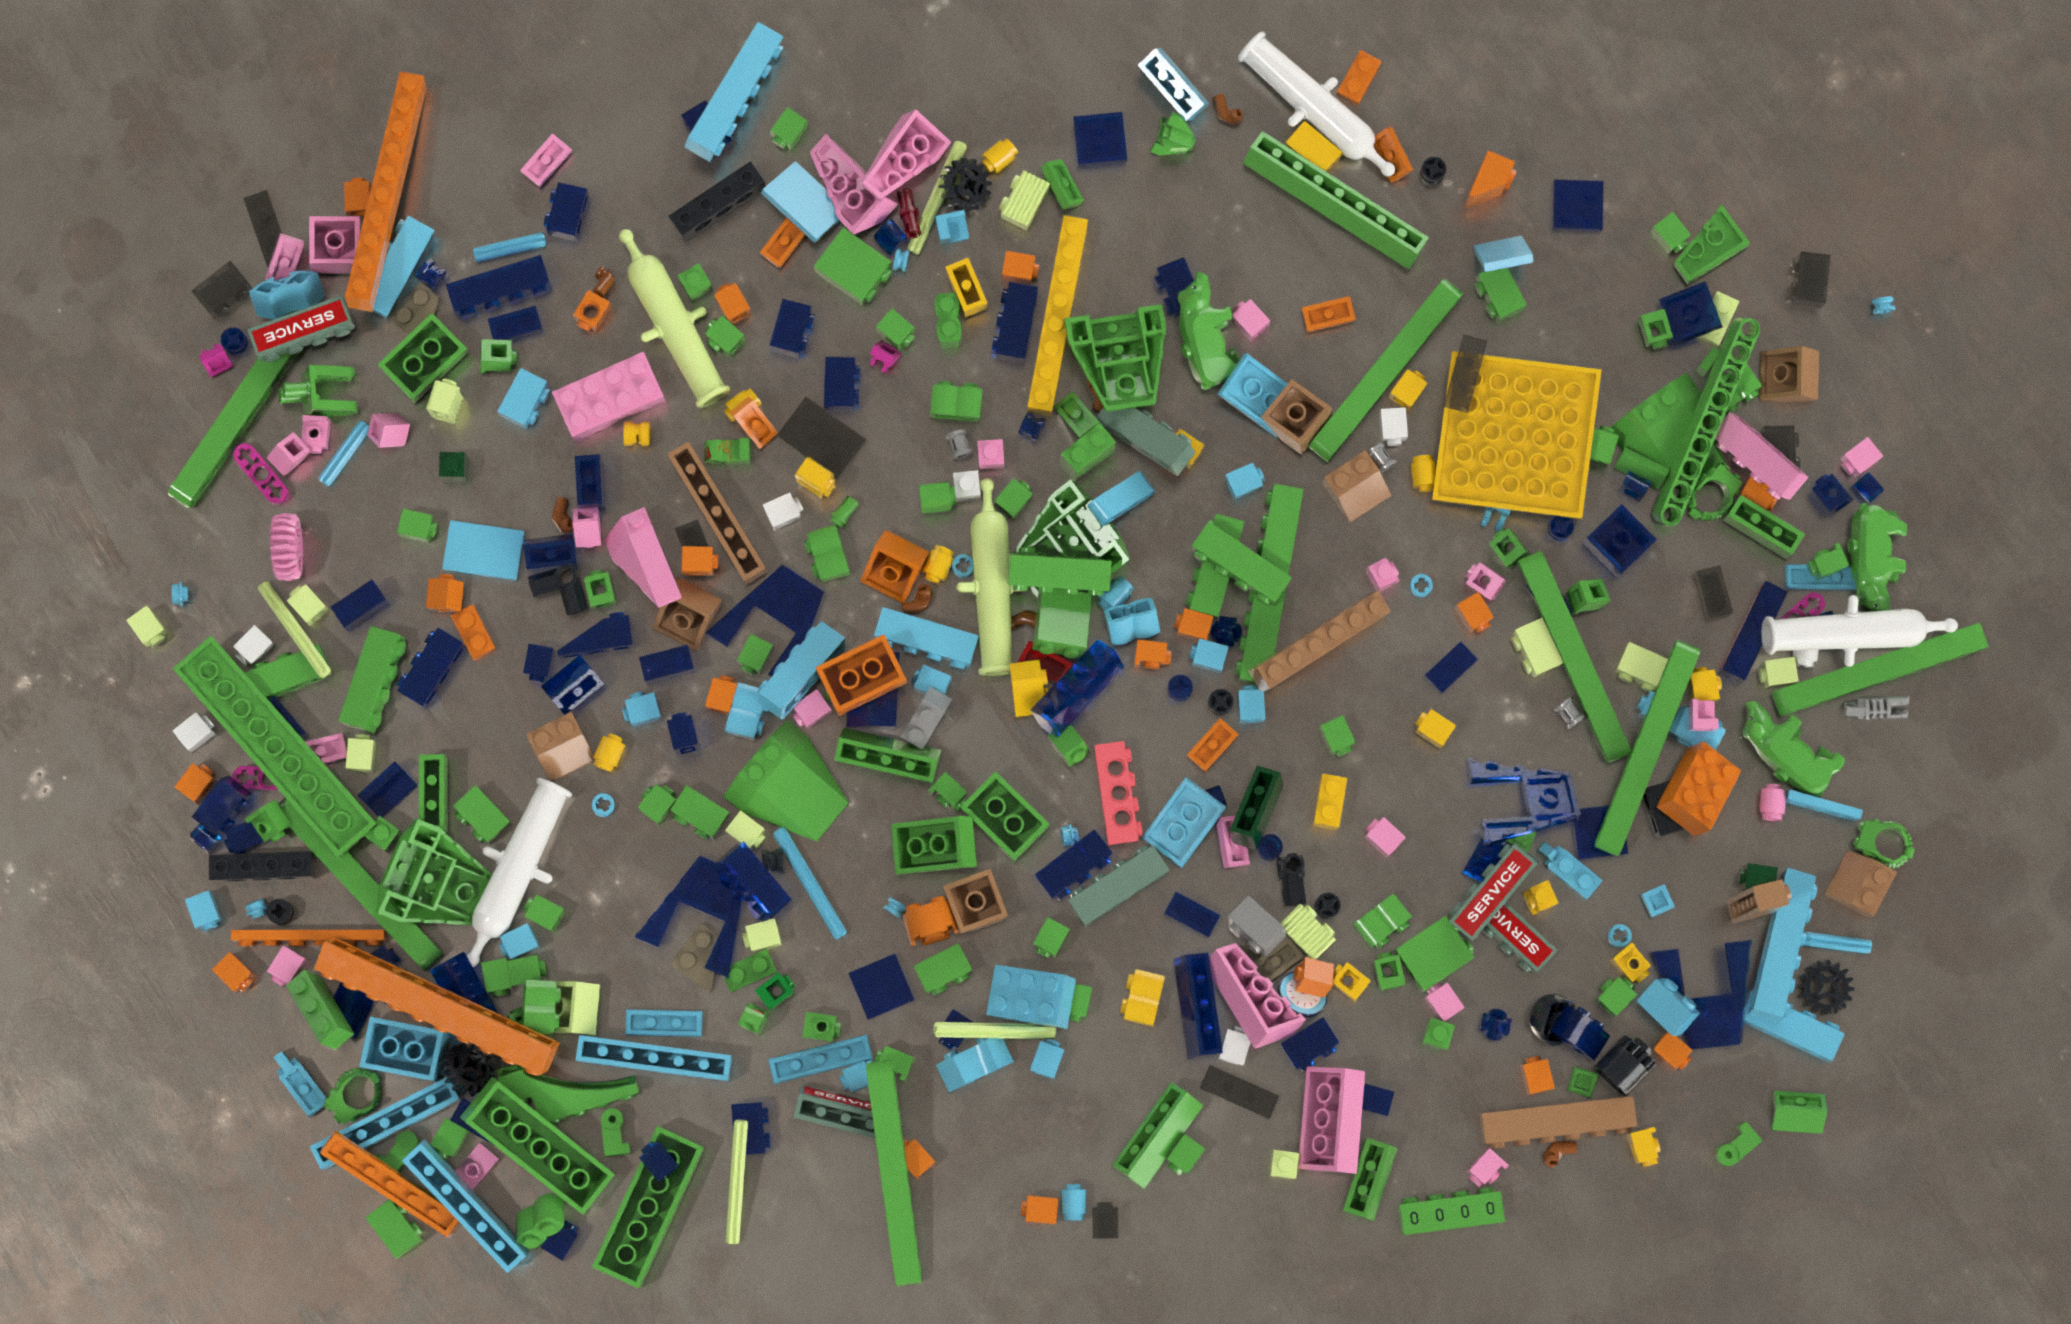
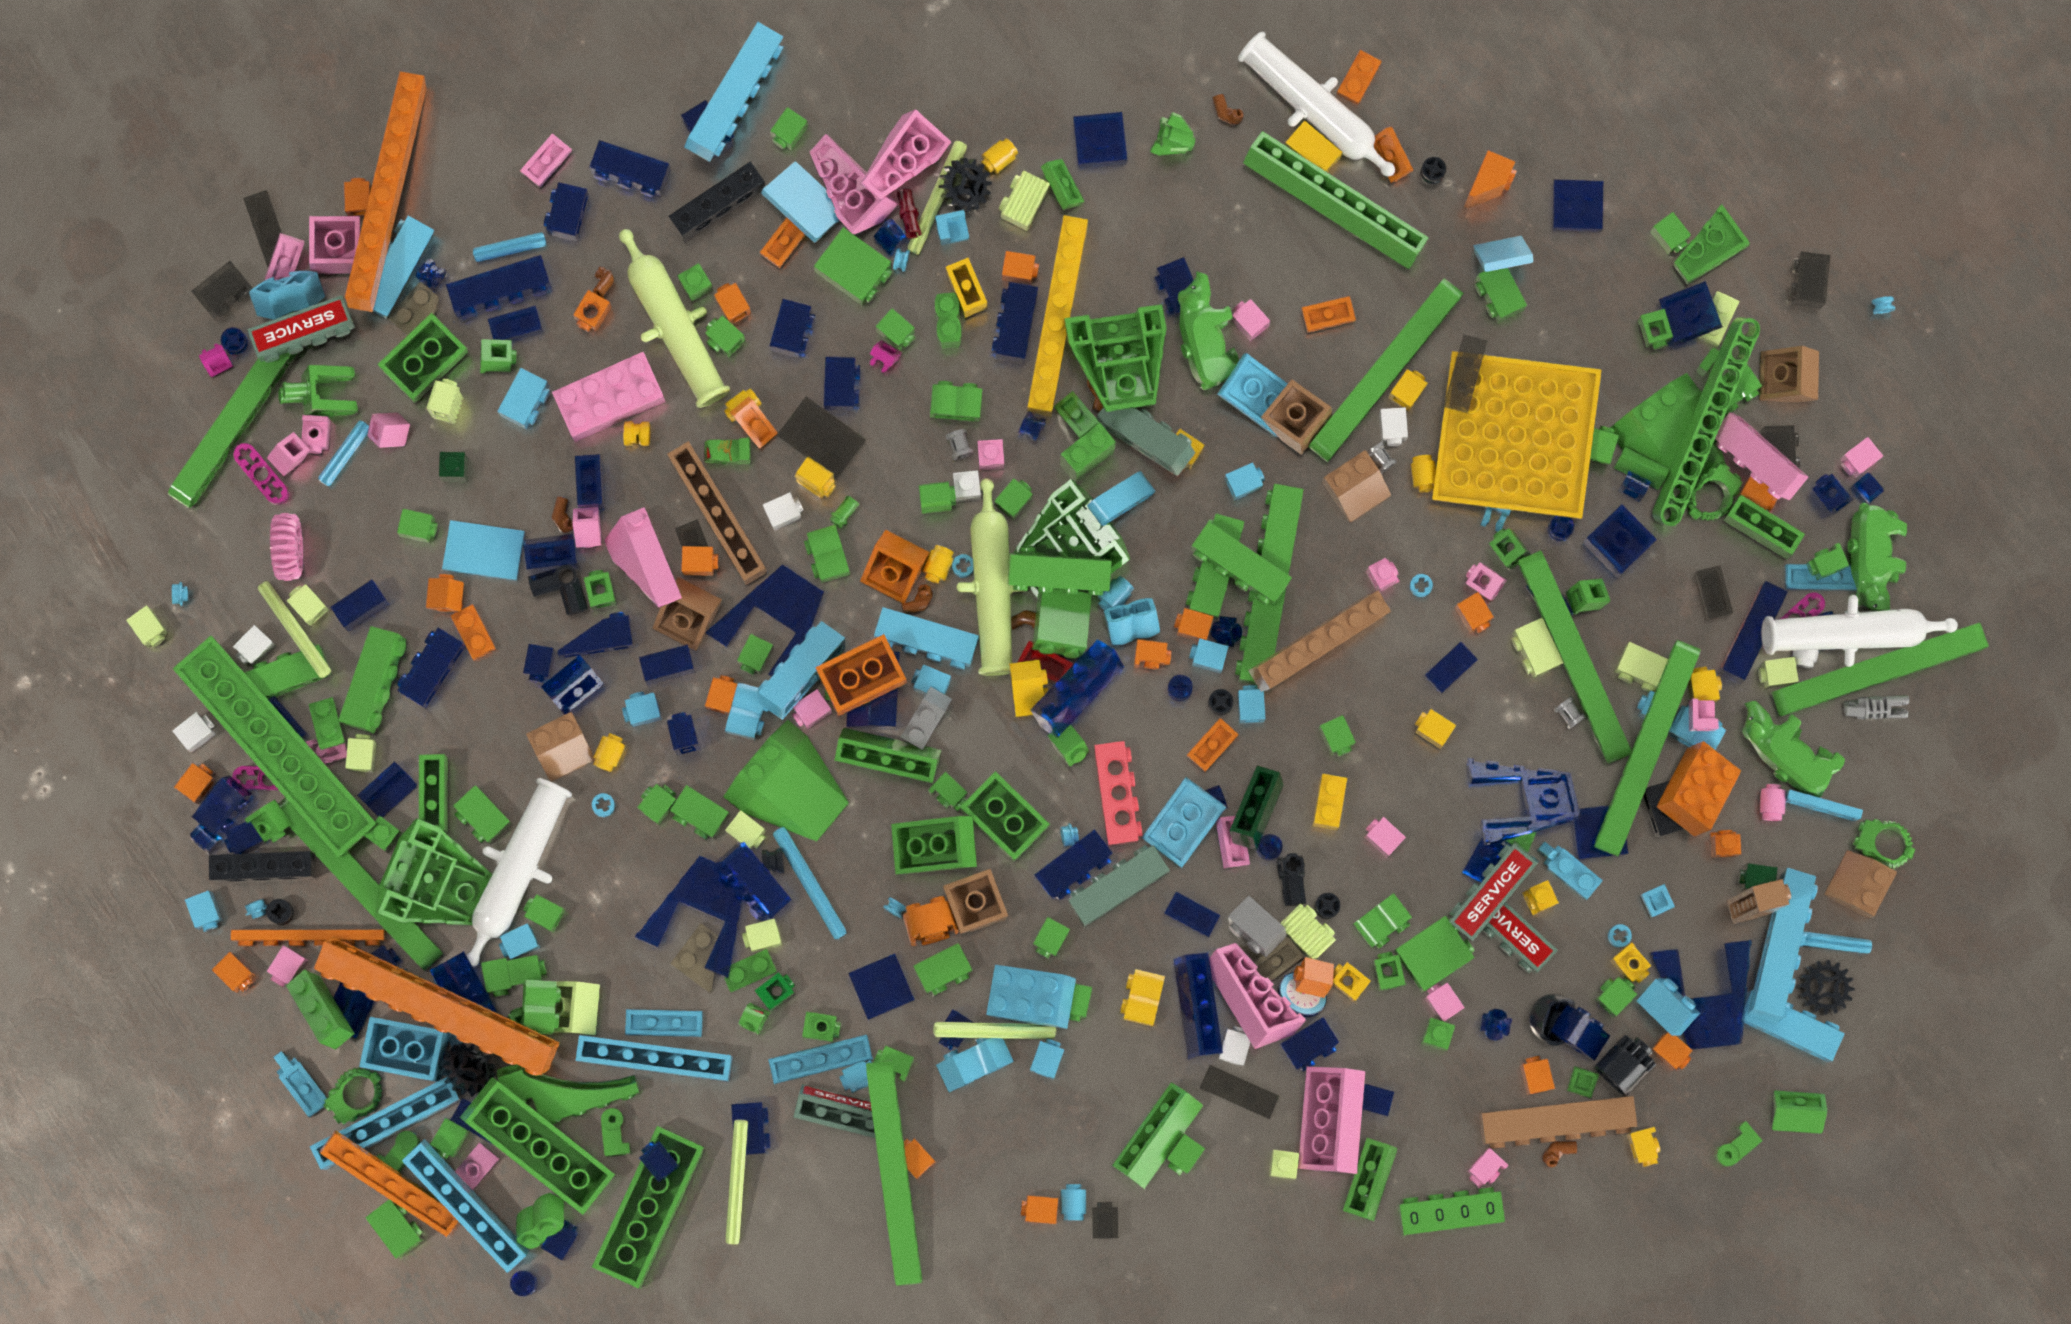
brick [1138,48,1210,121] -> none
none -> bright green plate [308,697,345,750]
none -> clear blue wheel [510,1271,538,1296]
none -> clear blue brick [589,140,671,197]
none -> orange brick [1710,830,1741,858]

